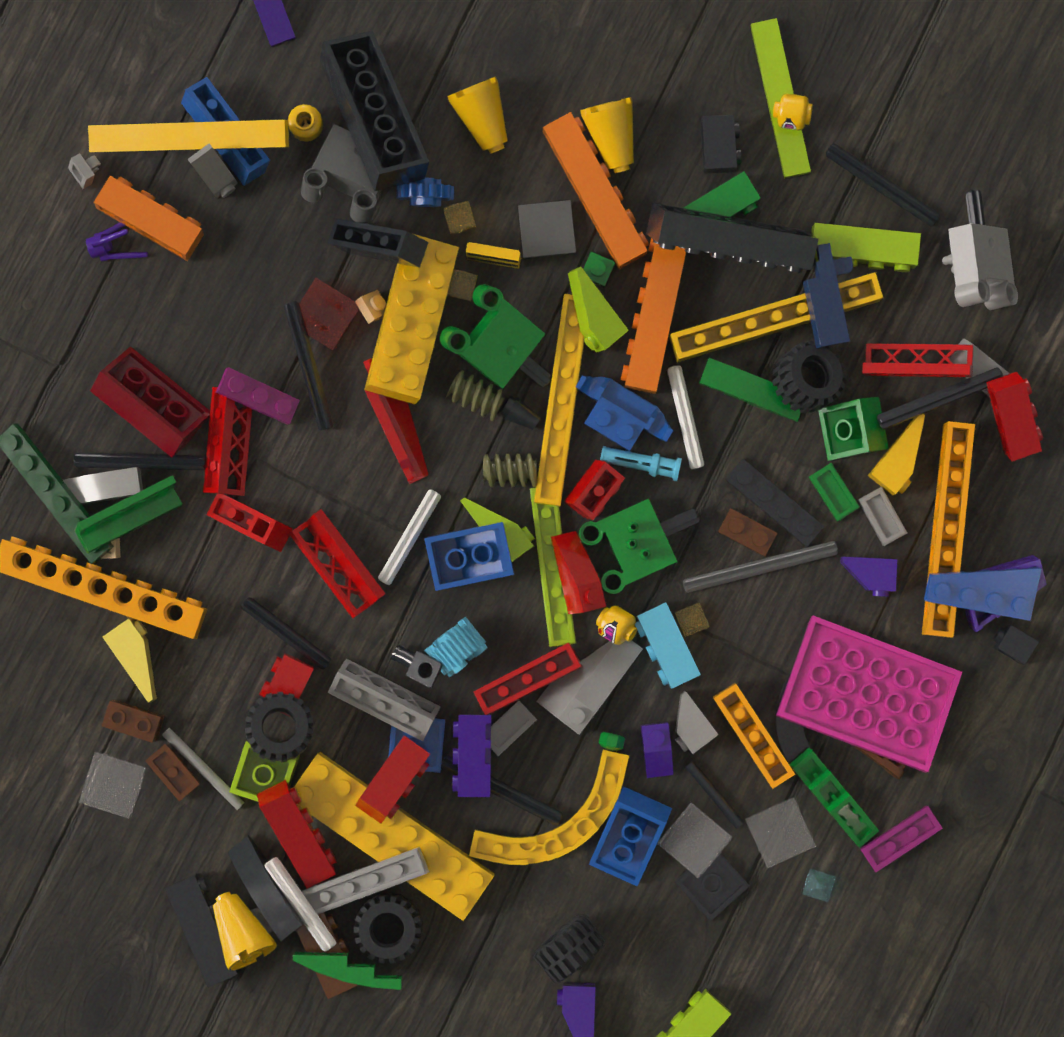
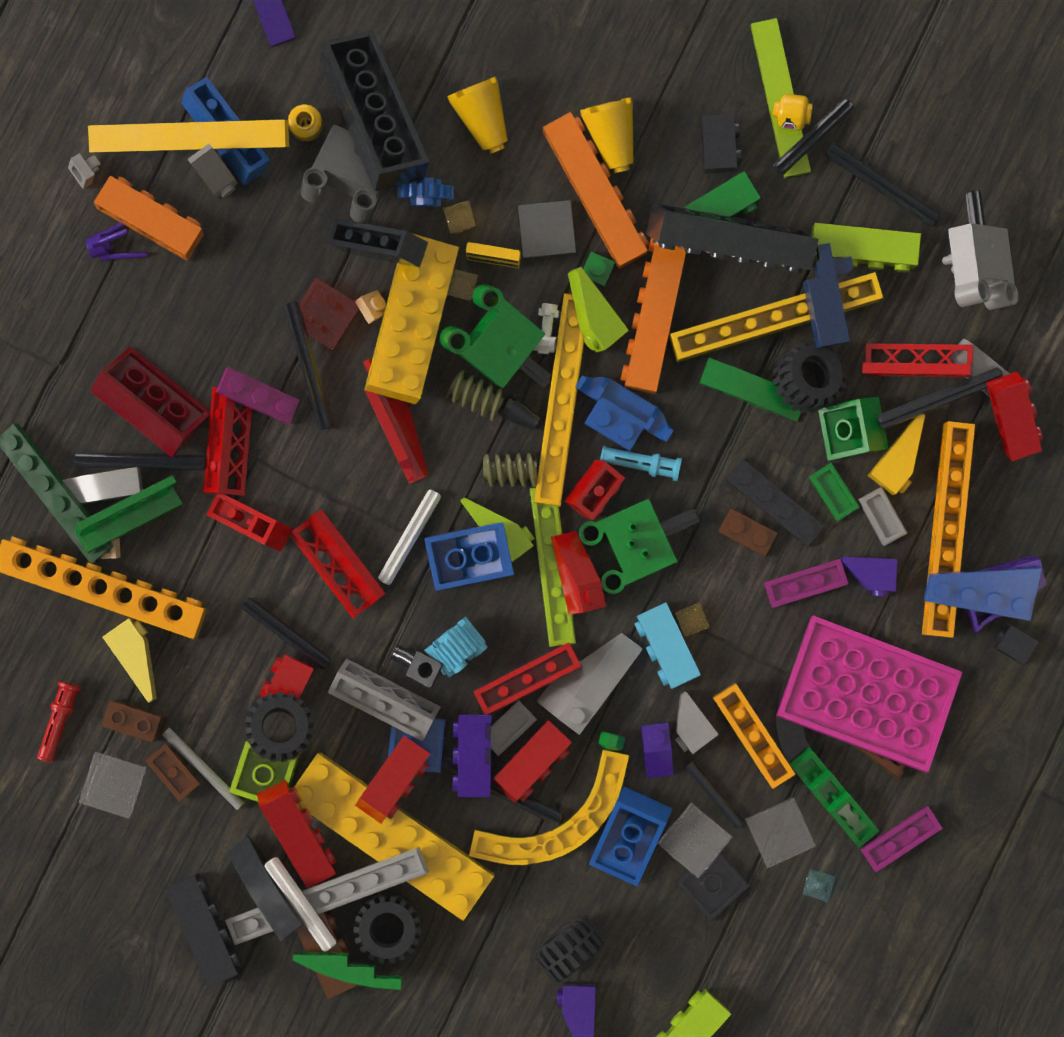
yellow cone [213,892,277,971] -> none
yellow head [596,605,637,645] -> none
white axle [667,365,704,469] -> none
dark grey axle [683,541,838,593] -> none
none -> red pin [36,680,81,763]
none -> red brick [491,720,572,803]
none -> white bar [533,303,559,355]
none -> magenta plate [764,559,848,608]
none -> black axle [773,98,854,175]

